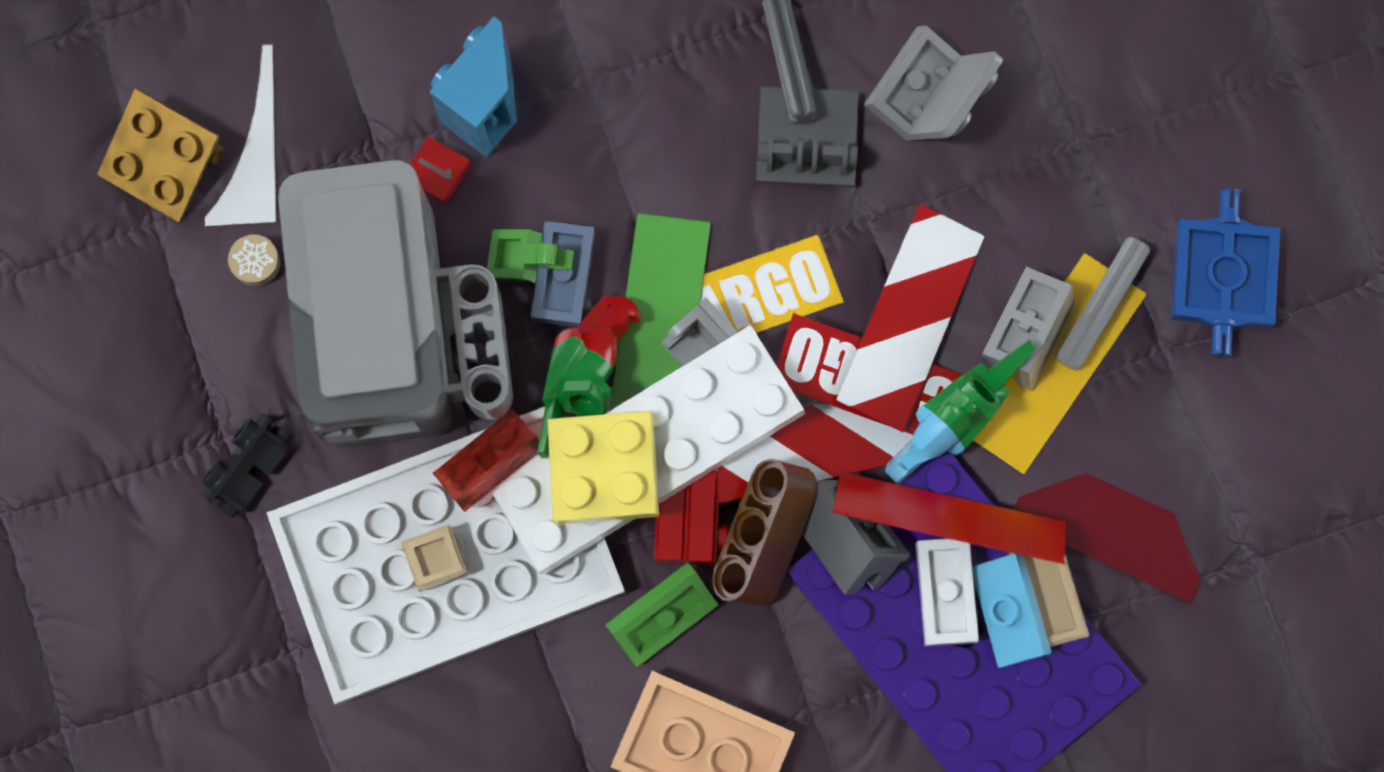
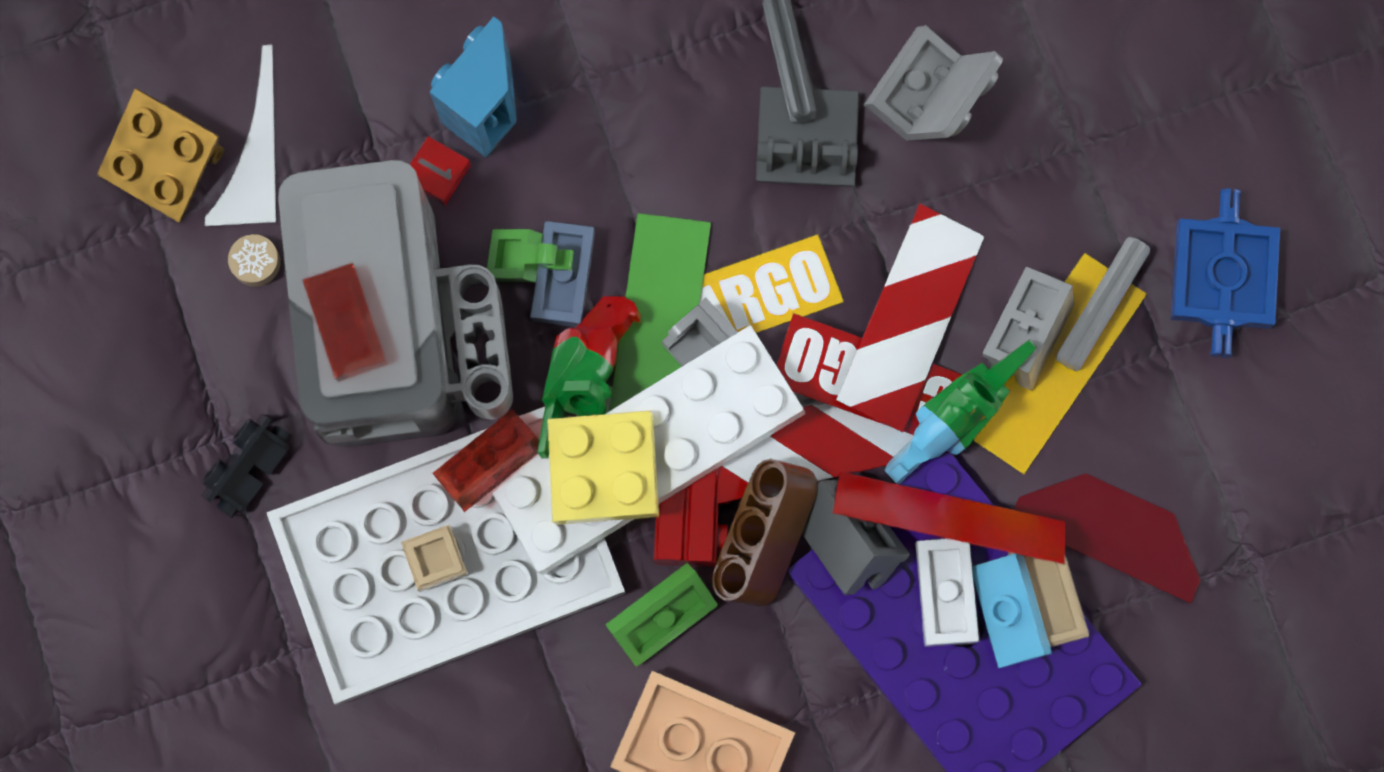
none -> clear red plate [302,262,388,382]

